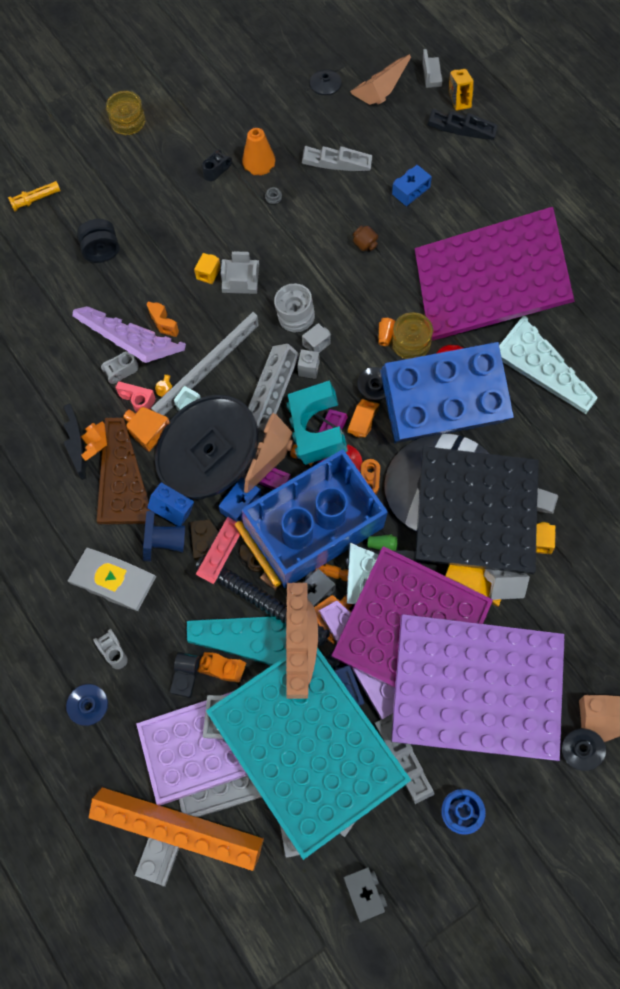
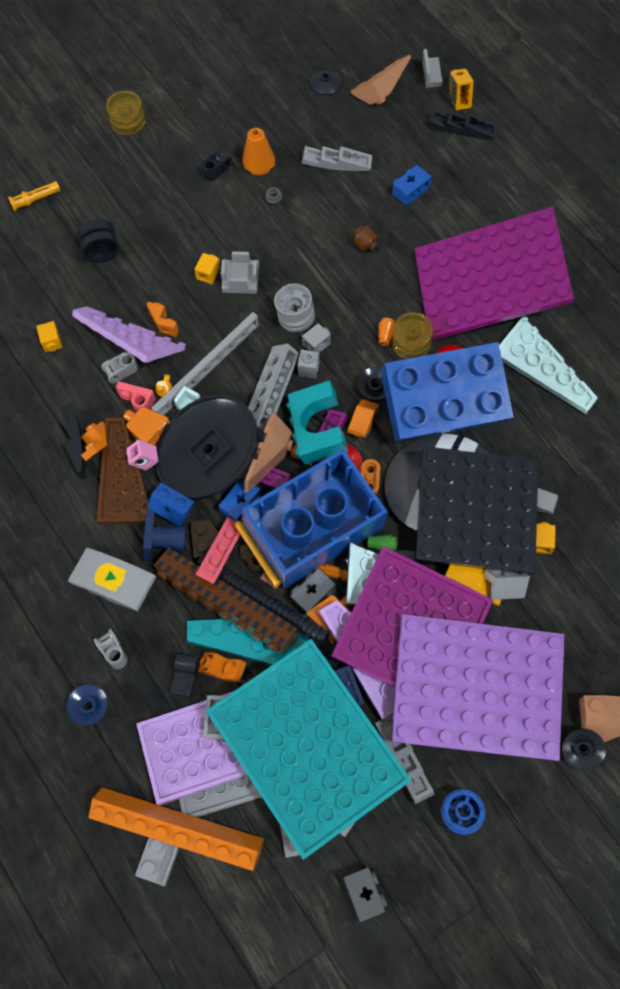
nougat piece [286,583,318,699] -> none
none -> light orange brick [37,321,63,353]
none -> bright pink brick [127,439,159,471]
none -> reddish brown brick [154,548,298,655]

